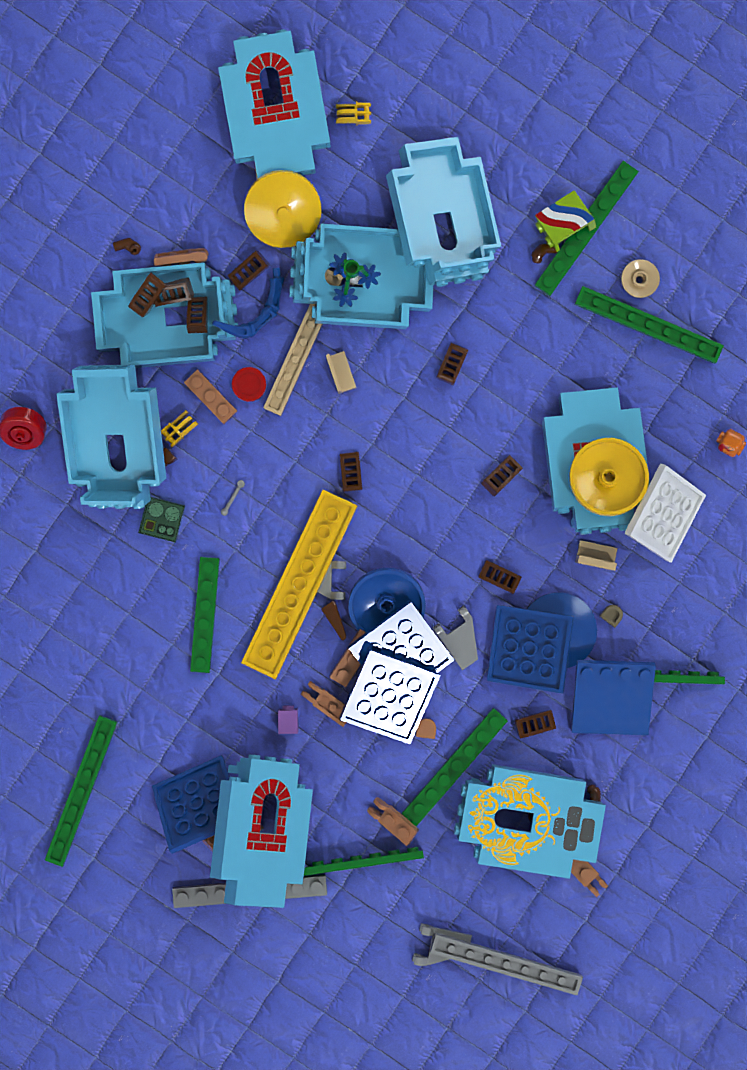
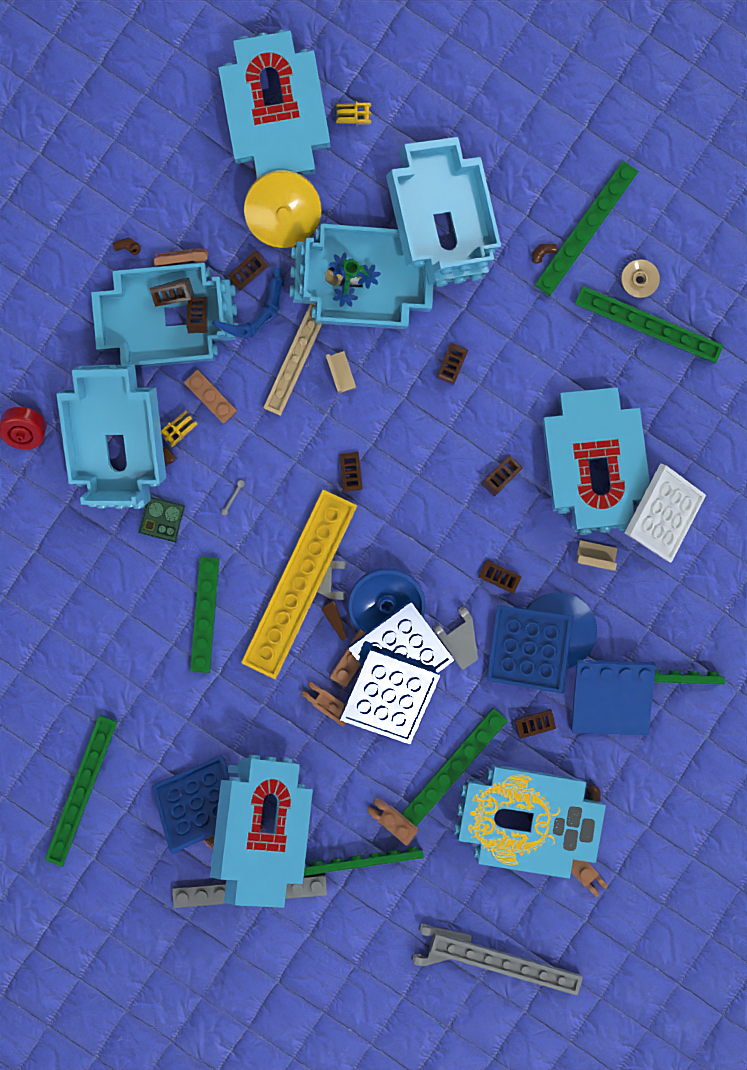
reddish brown slope [128,273,167,317] -> none
red piece [232,367,266,402] -> none
medium lavender brick [278,705,299,734] -> none
nougat tile [416,718,436,739] -> none
panel [535,190,596,252] -> none
yellow dish [569,438,649,516] -> none
dark tan tile [599,605,623,628] -> none
orange head [716,429,747,457] -> none

